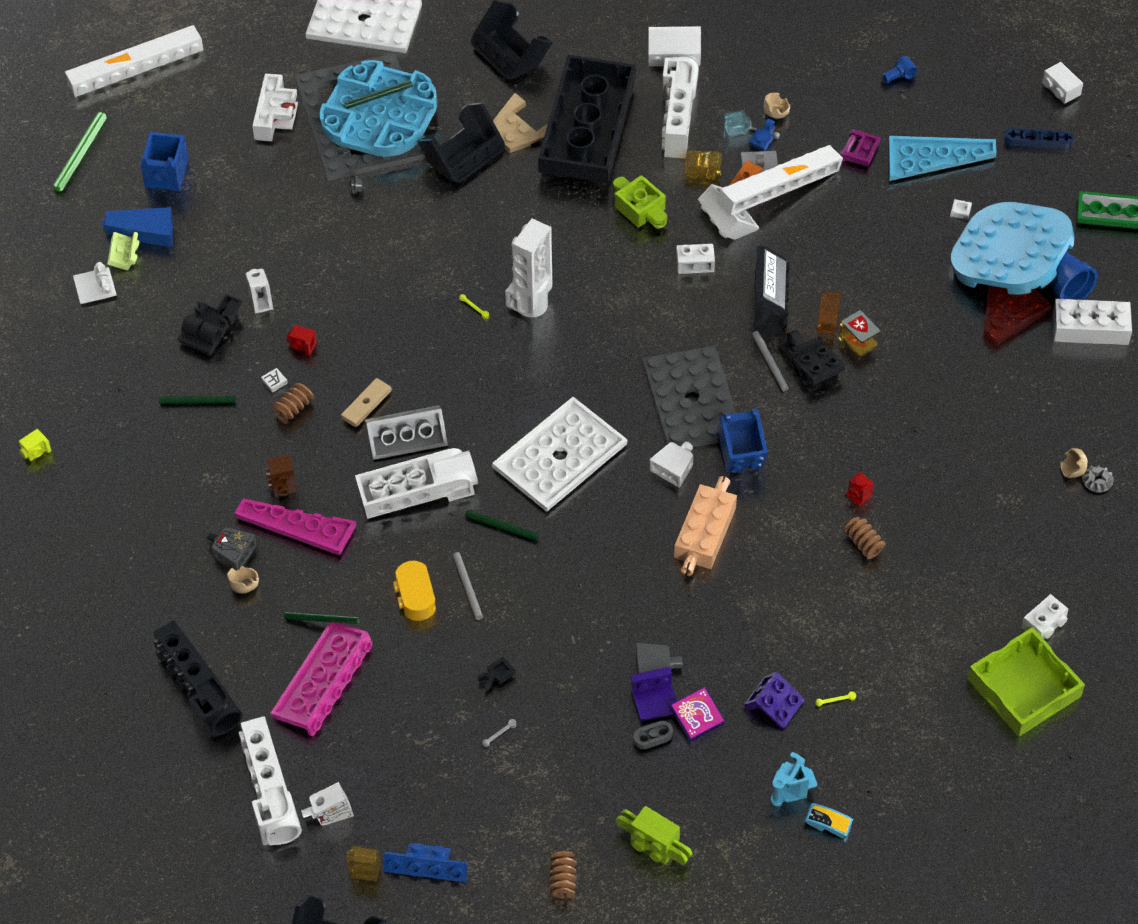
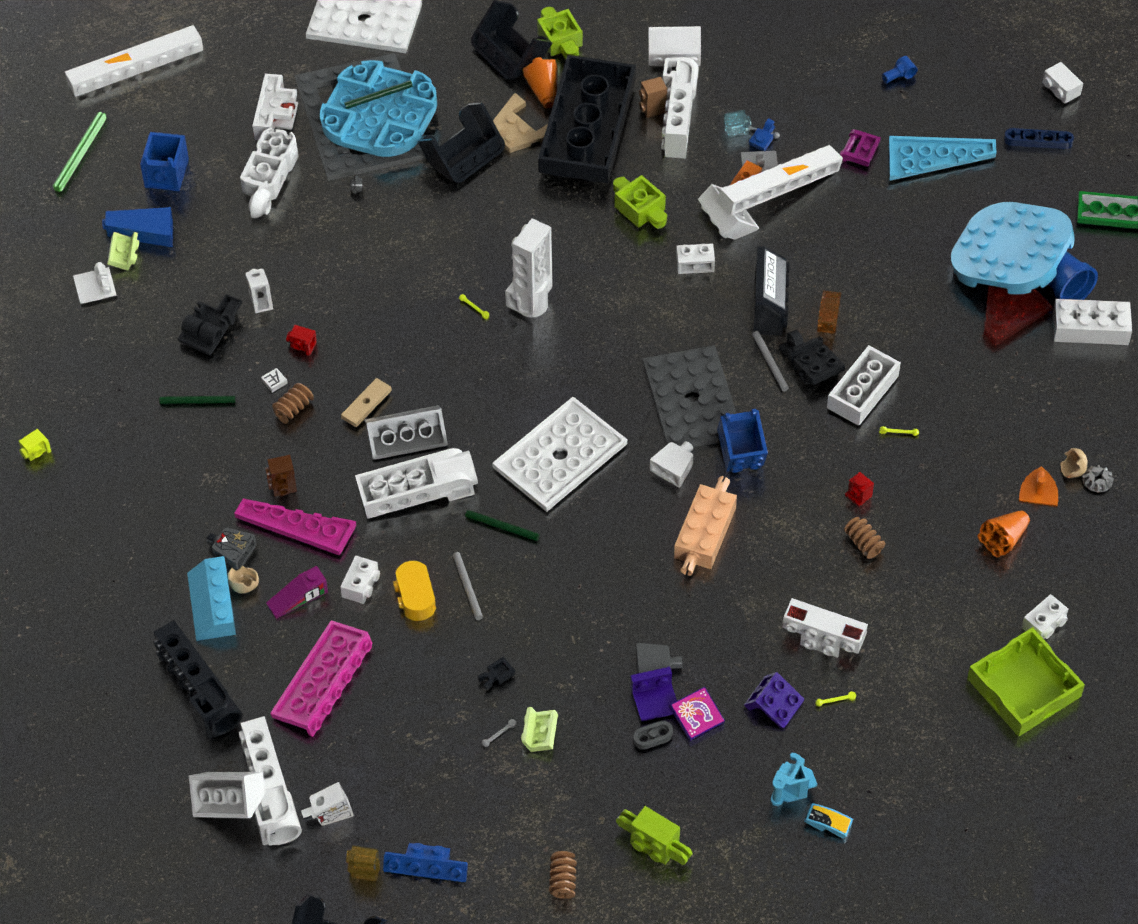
dark green bar [284,611,360,624] -> none
clear yellow brick [685,150,722,180] -> none
tan hair [763,93,790,119] -> none
piece [839,310,880,356] -> none
white tile [950,199,972,220] -> none
none -> medium azure slope [187,556,236,641]
none -> white slope [189,772,265,818]
none -> white brick [240,128,299,218]
none -> magenta slope [266,566,328,619]
none -> white brick [341,555,380,604]
none -> yellowish green bracket [521,707,558,752]
none -> orange cone [522,57,557,108]
none -> lime brick [537,7,583,59]
none -> medium nougat brick [639,77,667,118]
none -> white piece [782,598,868,658]
none -> white brick [827,345,901,426]
none -> neon yellow hinge [879,427,919,436]
none -> orange cone [978,511,1030,557]
none -> orange shield [1019,466,1058,506]

